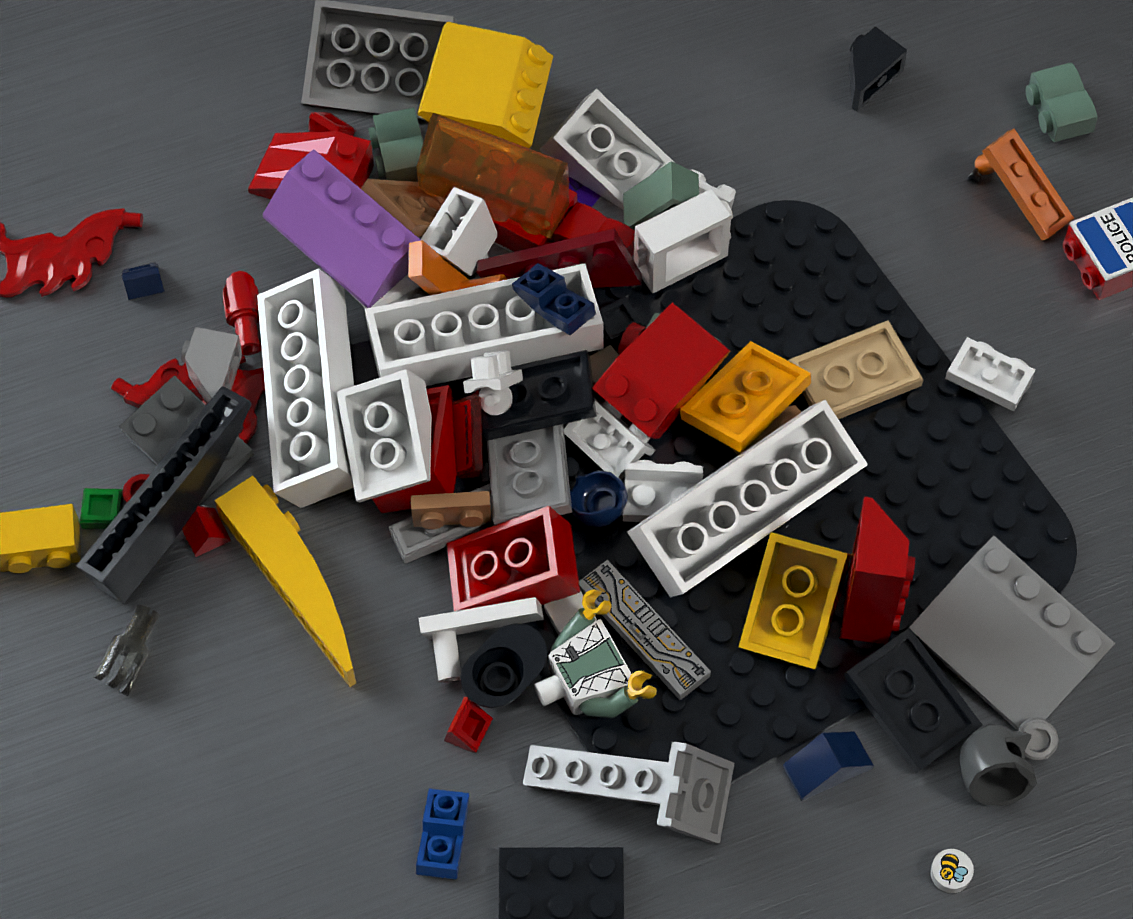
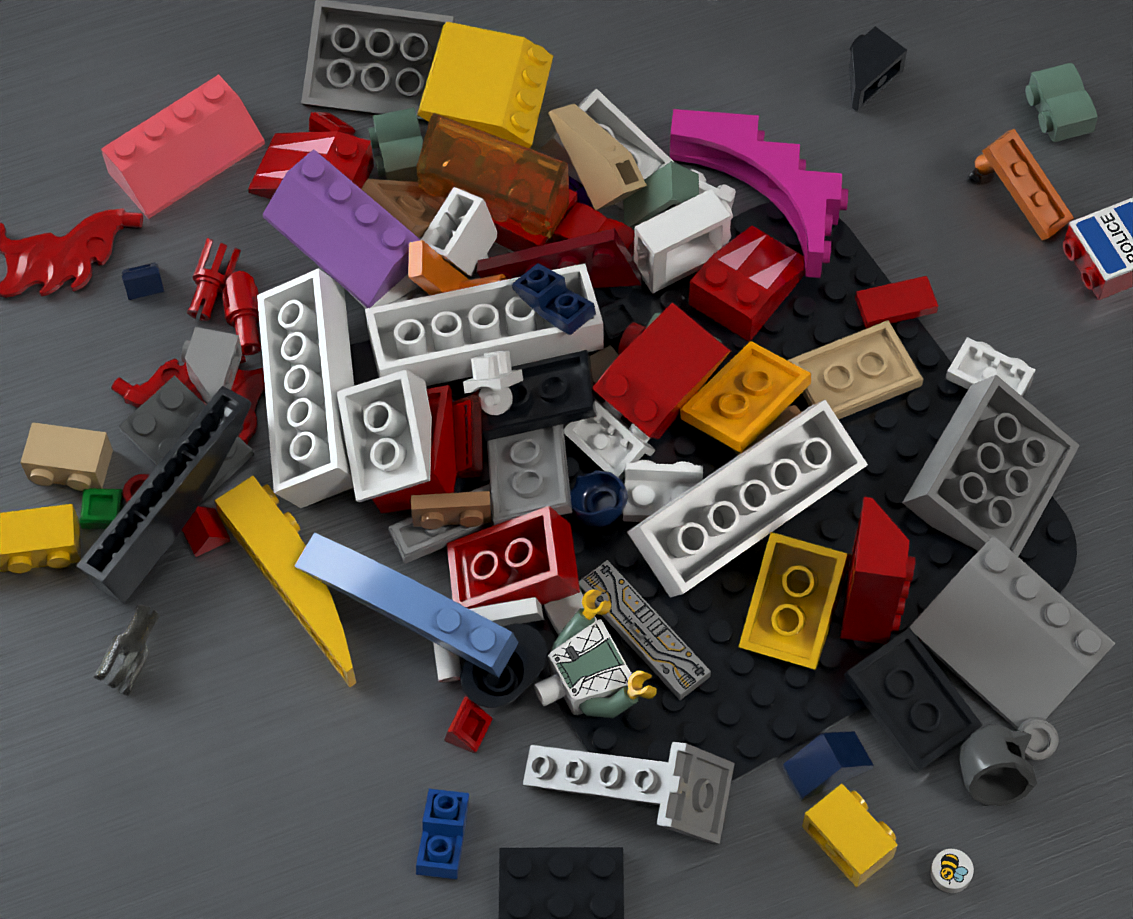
none -> tan brick [20,422,113,491]
none -> coral slope [101,74,265,219]
none -> red arm [187,238,241,321]
none -> medium blue slope [294,532,519,677]
none -> tan slope [548,104,647,211]
none -> dark pink arch [669,109,849,278]
none -> red slope [689,225,805,342]
none -> yellow brick [802,784,898,888]
none -> red tile [855,276,939,329]
none -> light grey slope [902,375,1080,556]

